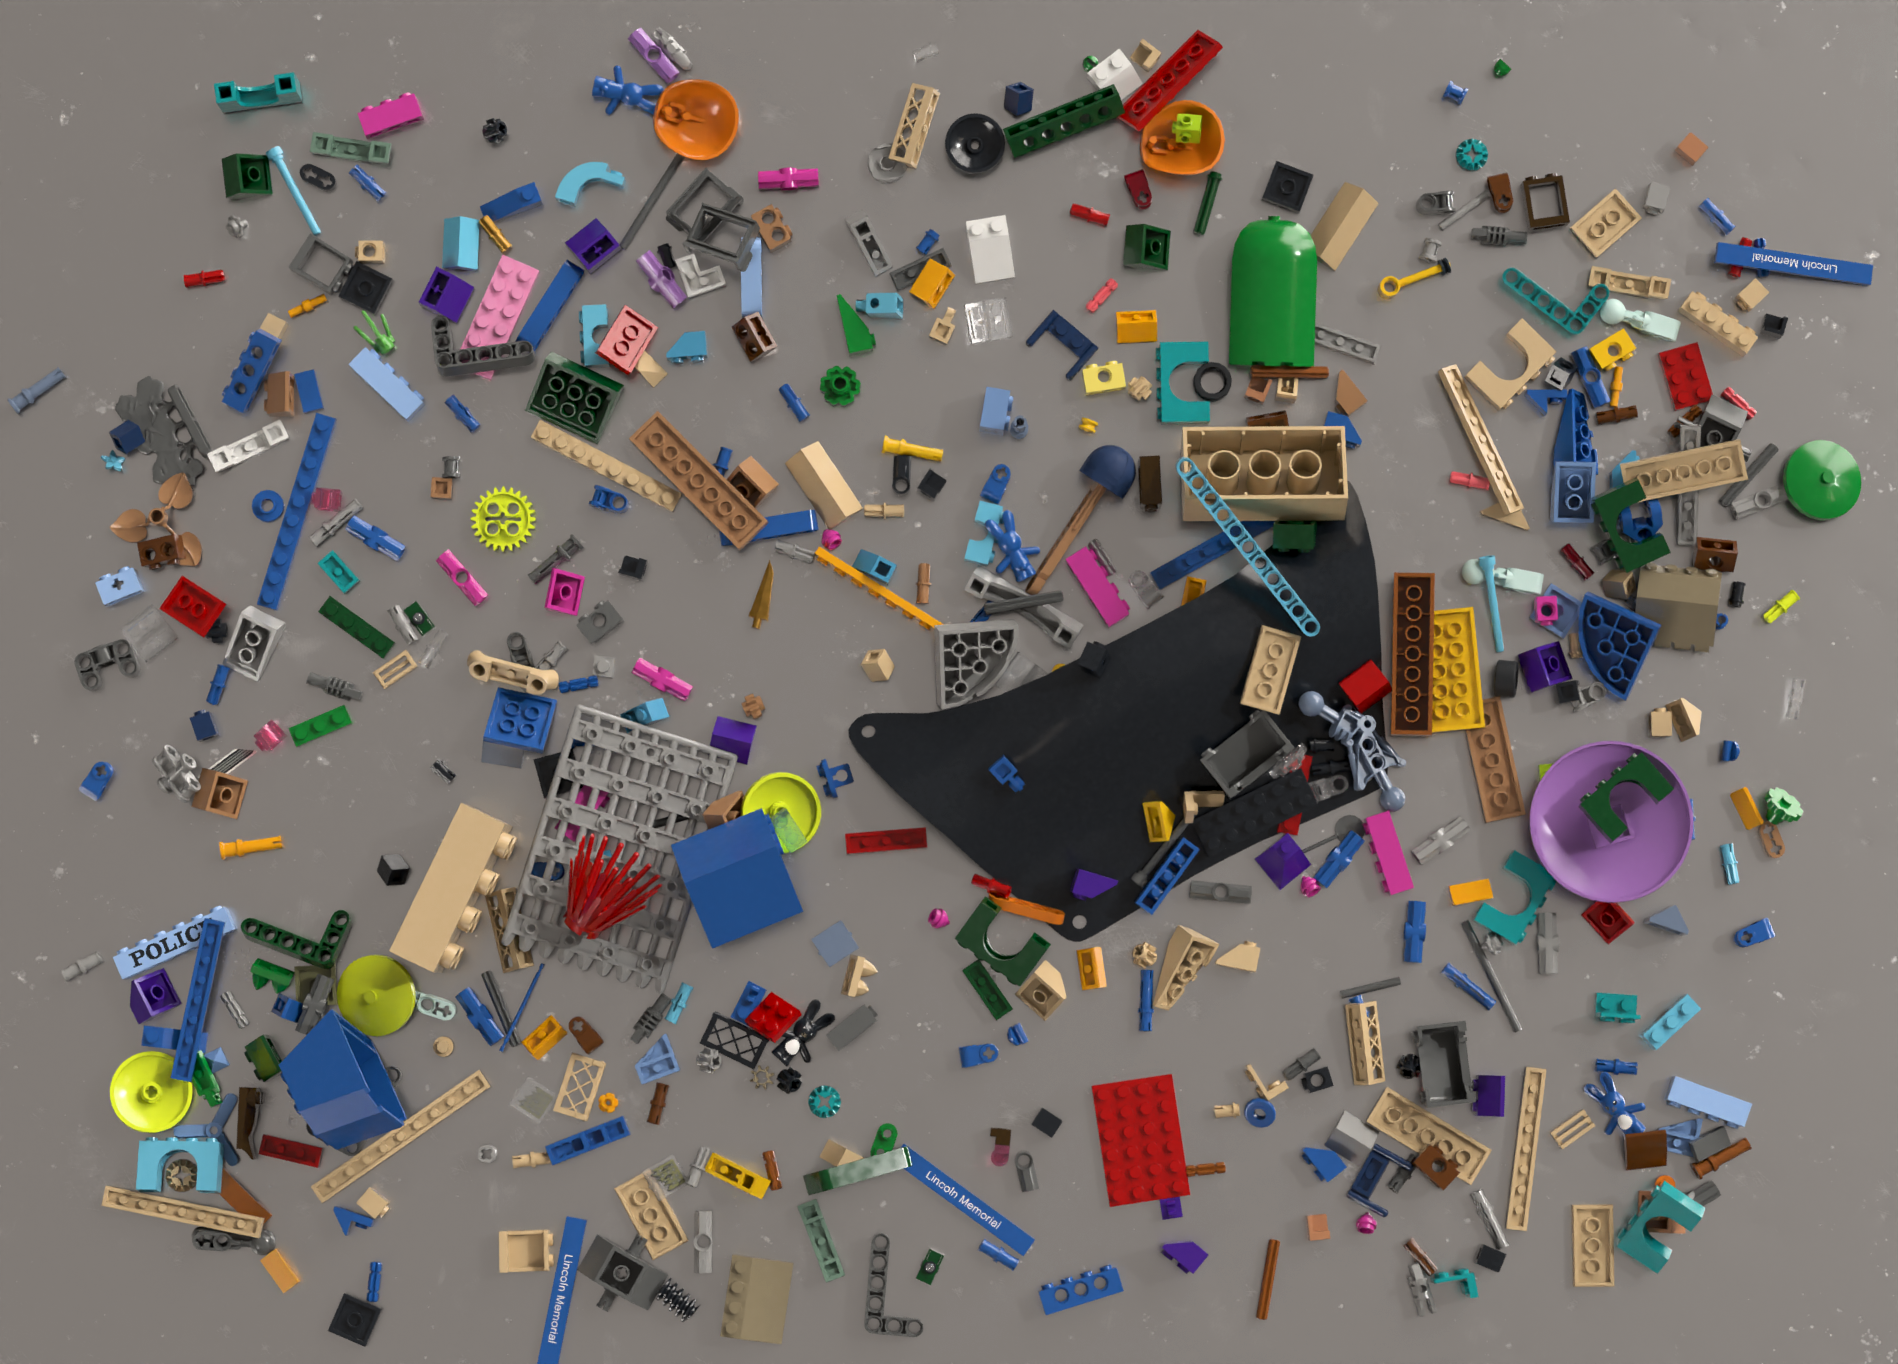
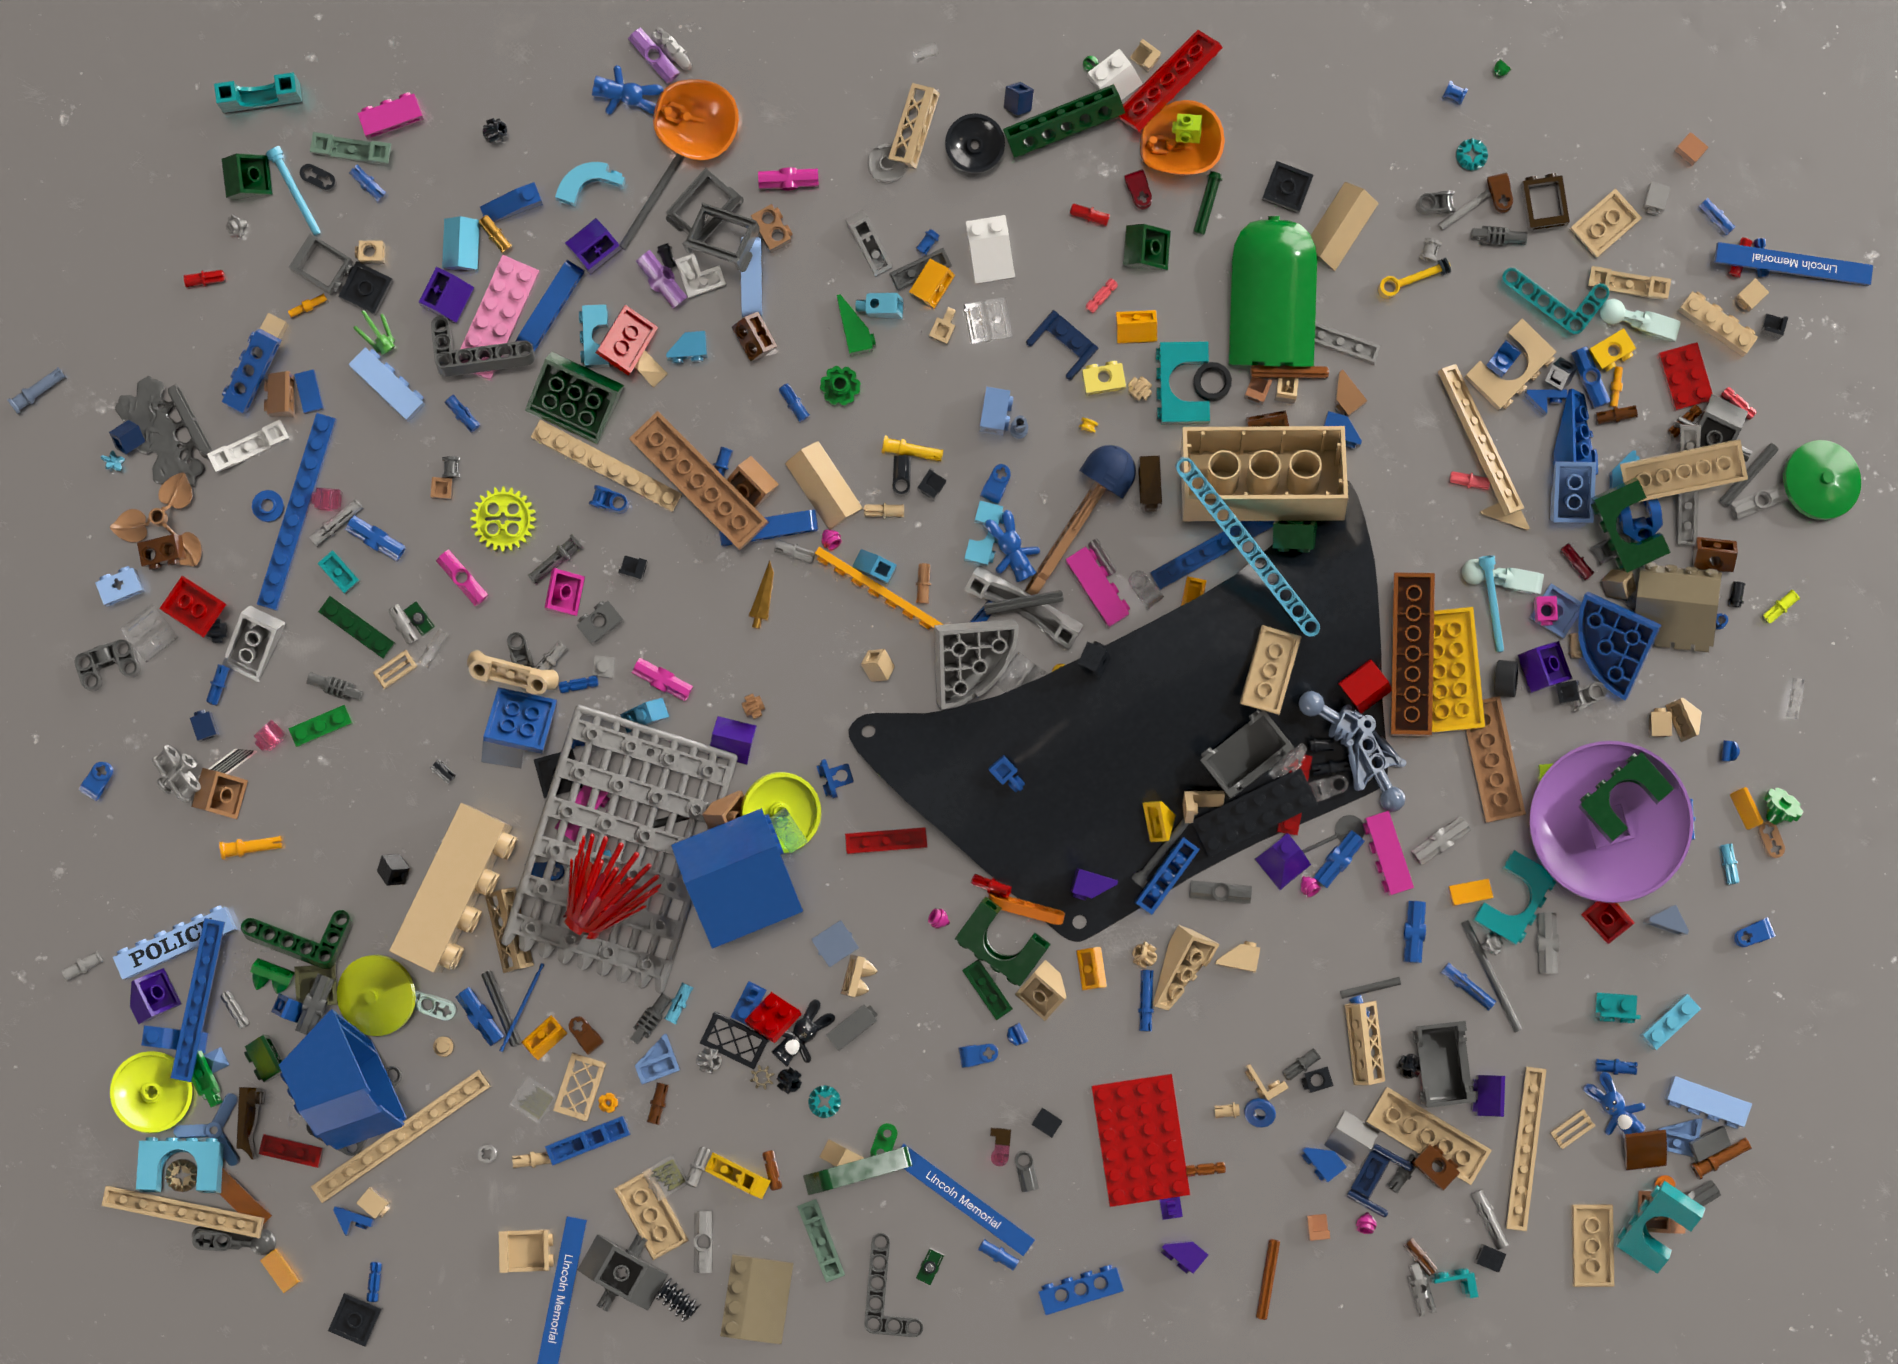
none -> blue slope [1486,340,1521,378]

